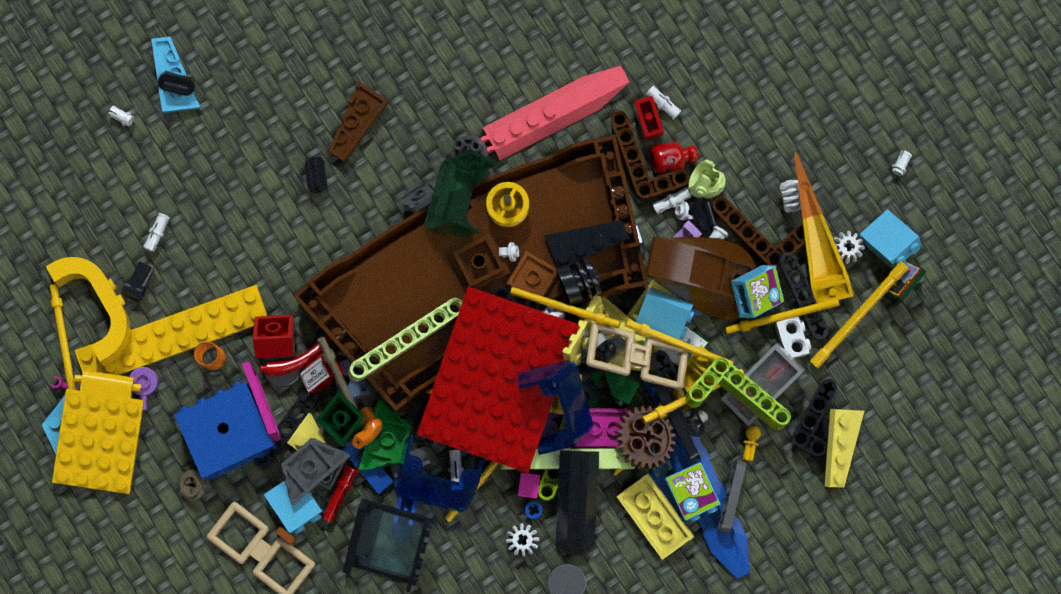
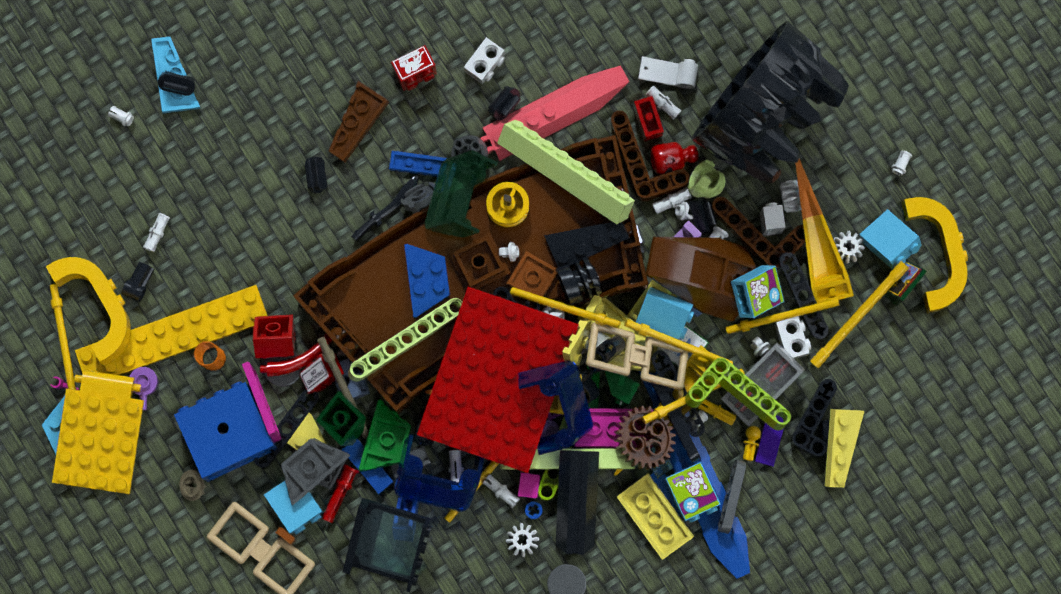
orange arm [352,407,382,449] -> none
none -> black sword [351,174,419,242]
none -> blue tile [389,151,448,178]
none -> red brick [391,45,437,91]
none -> blue wing [404,244,450,318]
none -> white brick [464,38,505,85]
none -> white pin [482,474,520,508]
none -> black piece [488,86,521,121]
none -> yellowish green brick [497,120,635,224]
none -> white door [638,56,698,89]
none -> black wheel [692,21,849,183]
none -> yellow axle [698,399,737,425]
none -> white plate [750,336,770,357]
none -> dark purple tile [755,416,784,467]
none -> white brick [759,203,785,236]
none -> yellow arch [902,197,968,313]

